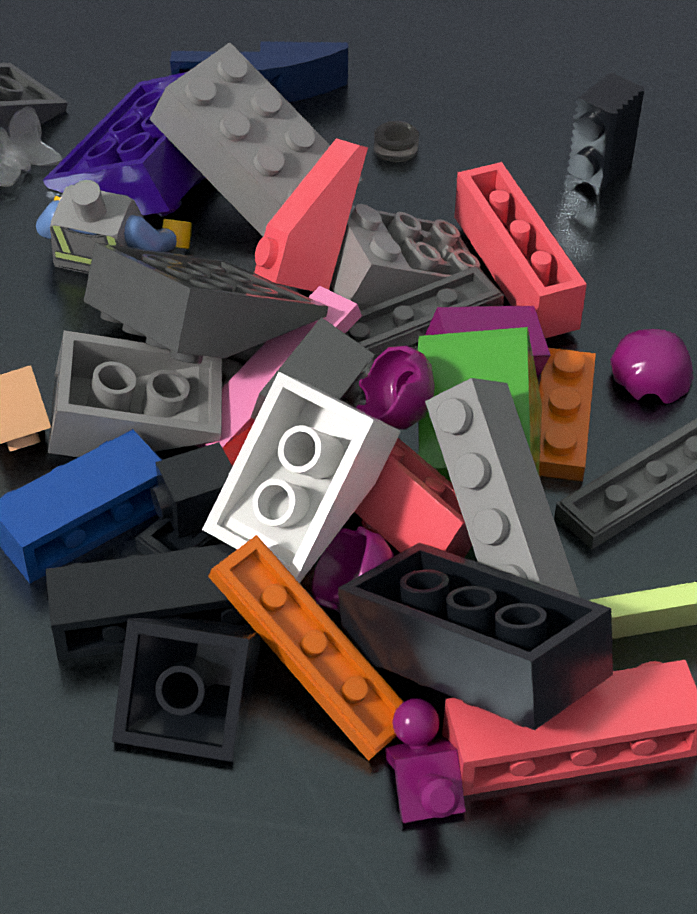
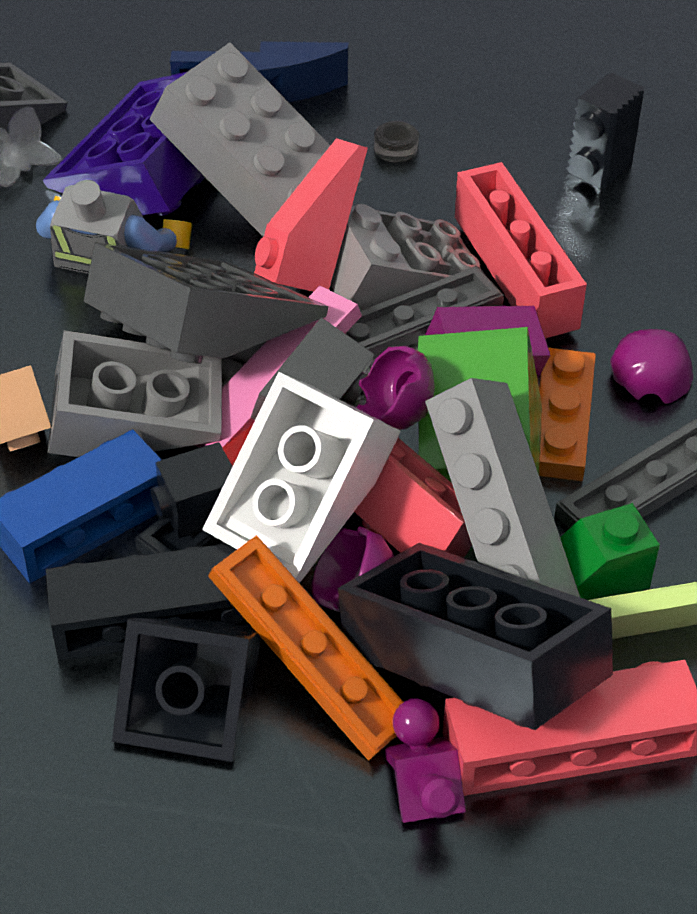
none -> green slope [560,503,660,600]

